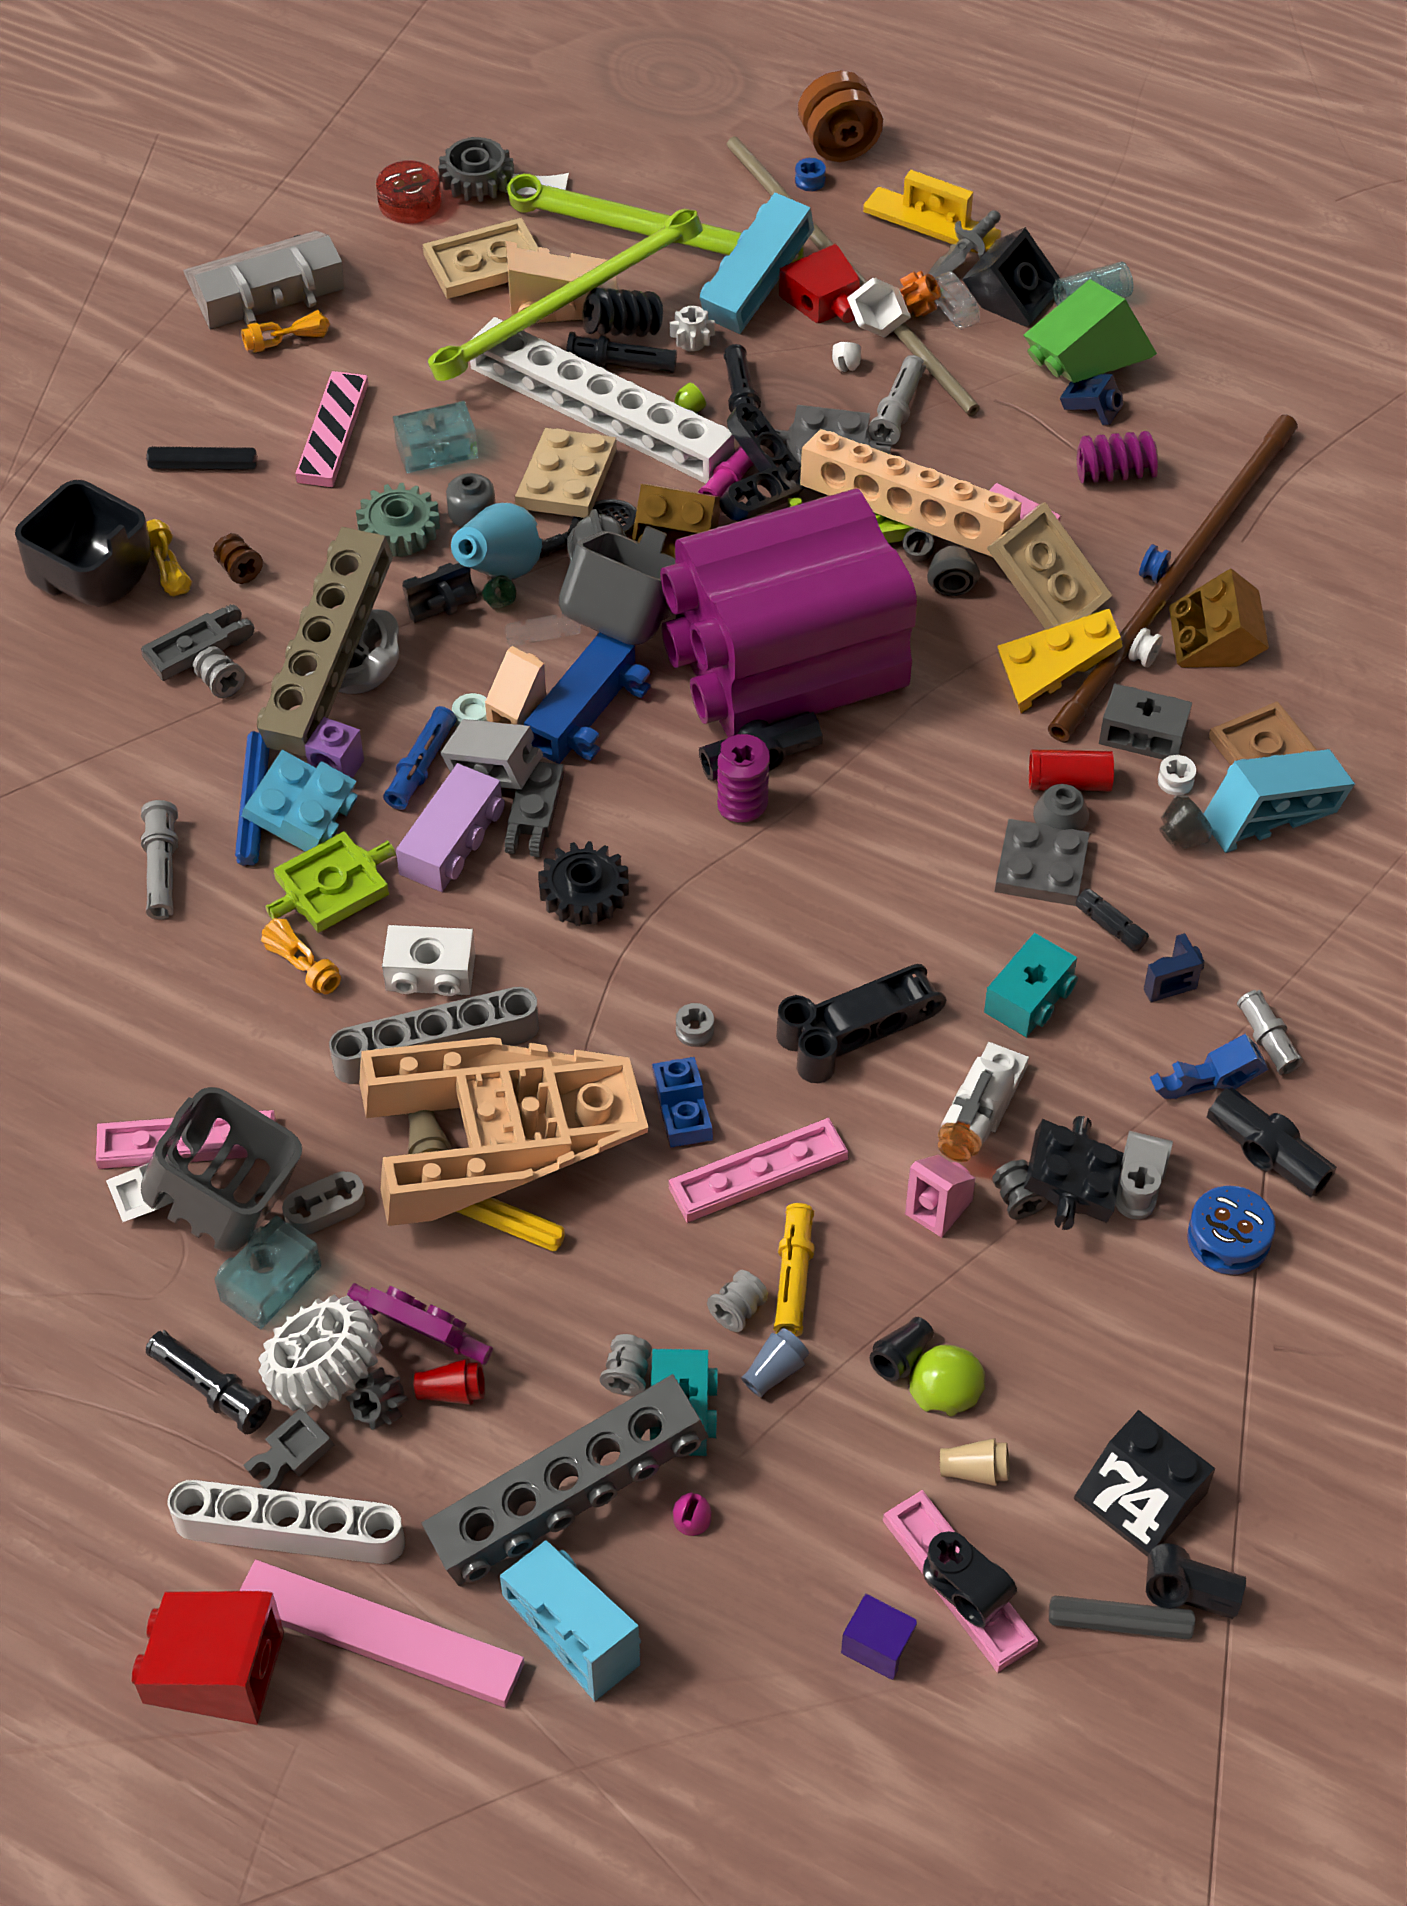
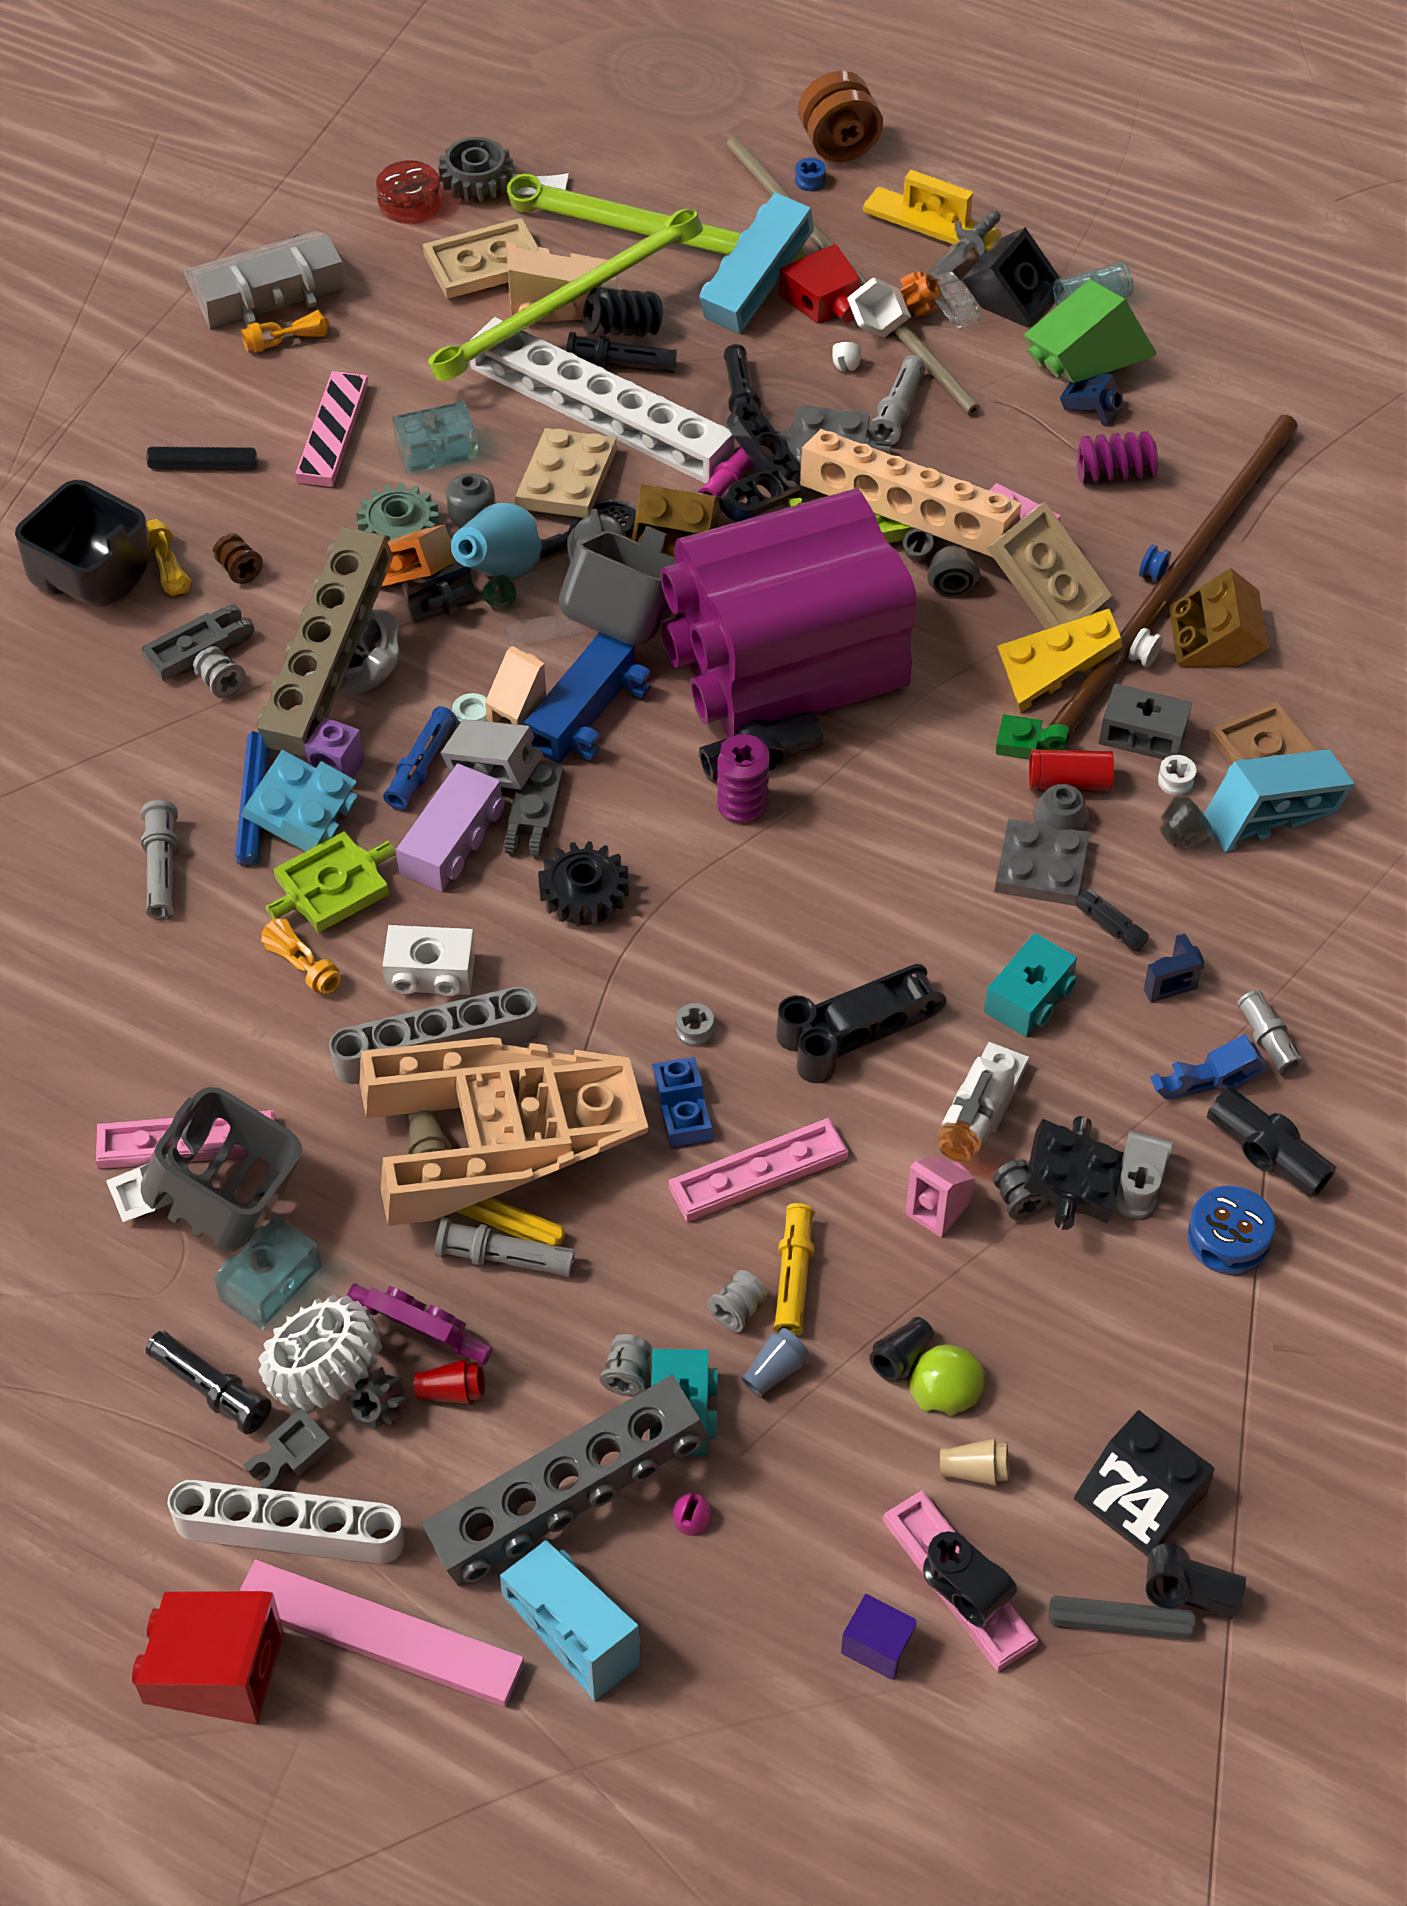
light grey beam [282,1171,366,1235] -> none
white gear [670,306,715,351] -> none
lime hinge [674,382,707,413] -> none
none -> orange slope [382,524,456,586]
none -> light grey pin [434,1217,575,1277]
none -> green plate [996,714,1069,759]

